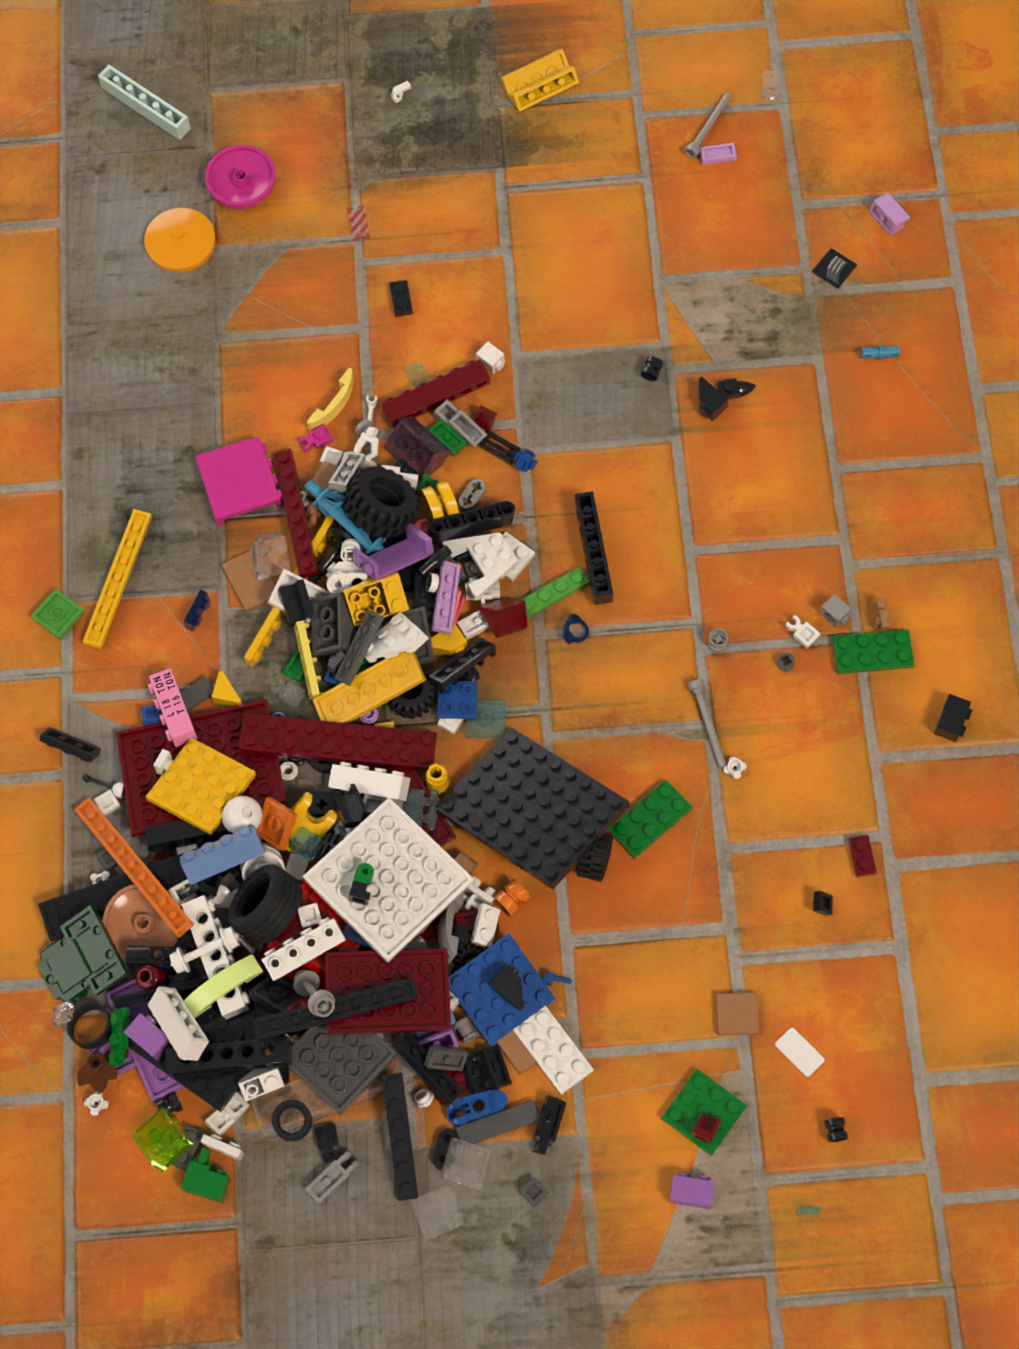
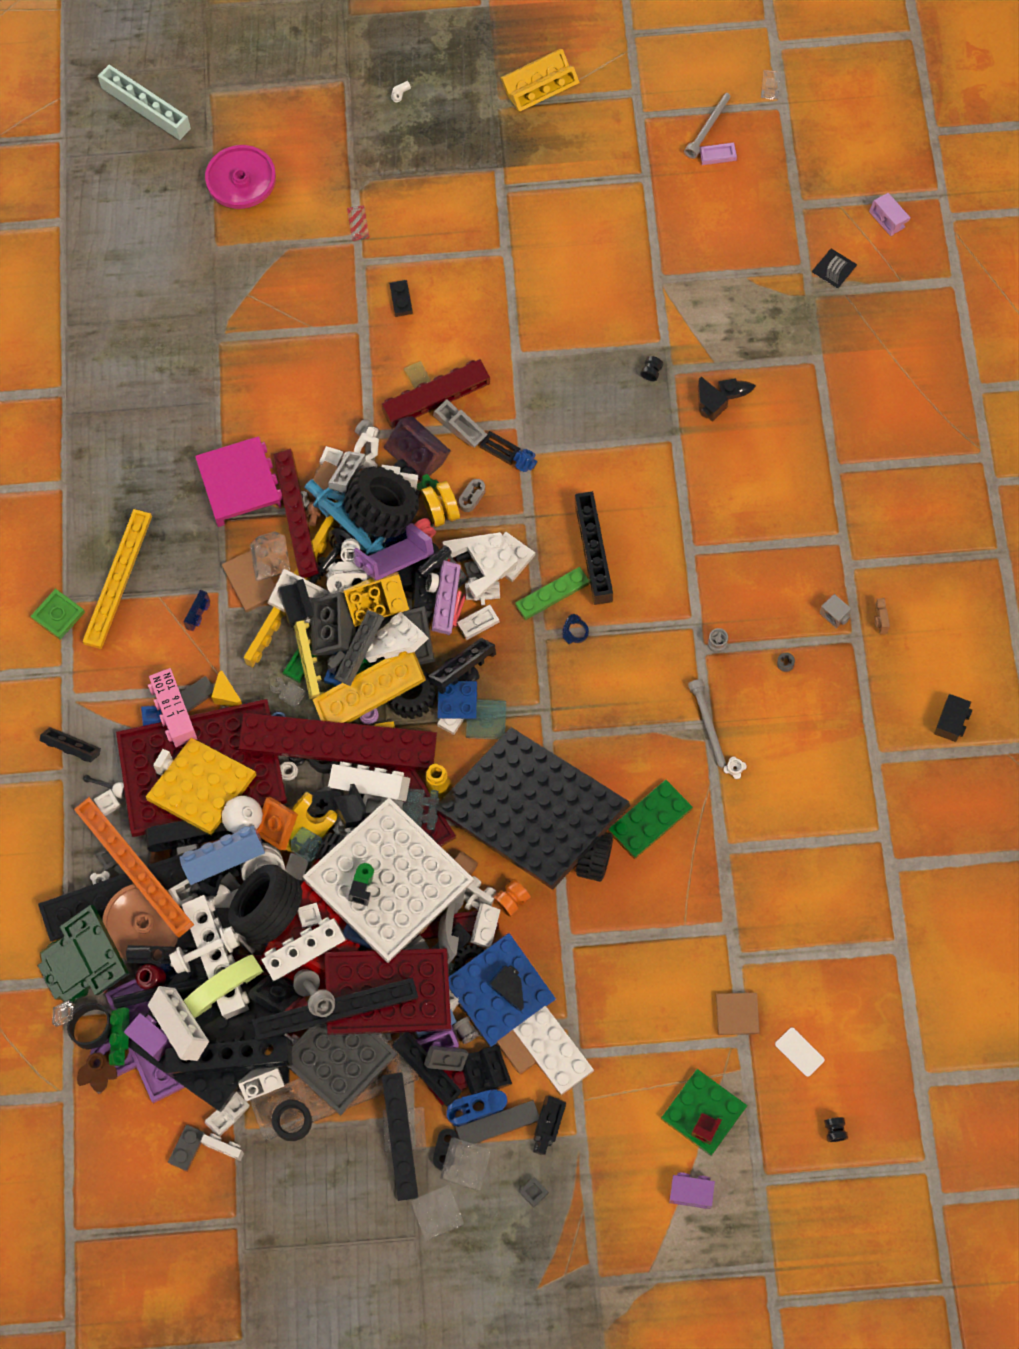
white plate [84,1092,109,1116] -> none
clear neon green brick [132,1107,194,1172] -> none
light orange dish [144,208,216,273] -> none
black wheel [156,1091,183,1119] -> none
green hinge [180,1148,231,1204] -> none
dark pink plate [298,424,333,453] -> none
light grey hinge [305,1150,361,1205] -> none
light yellow slope [307,368,354,431] -> none
black plate [315,1124,339,1163] -> none
white hand [366,395,378,421] -> none
white plate [414,1088,434,1108] -> none
green plate [428,419,467,457] -> none
black beam [428,501,515,544] -> none
yellow slope [431,624,468,658] -> none
dark red plate [474,406,498,431] -> none
white brick [476,342,505,375] -> none
dark red slope [478,597,528,638] -> none
blue hand [542,972,572,986] -> none
white plate [785,615,821,649] -> none
clear light blue tile [797,1206,820,1218] -> none
black plate [813,891,833,916] -> none
green plate [832,630,914,674] -> none
dark red plate [848,835,877,878] -> none
dark azure pin [861,345,899,360] -> none

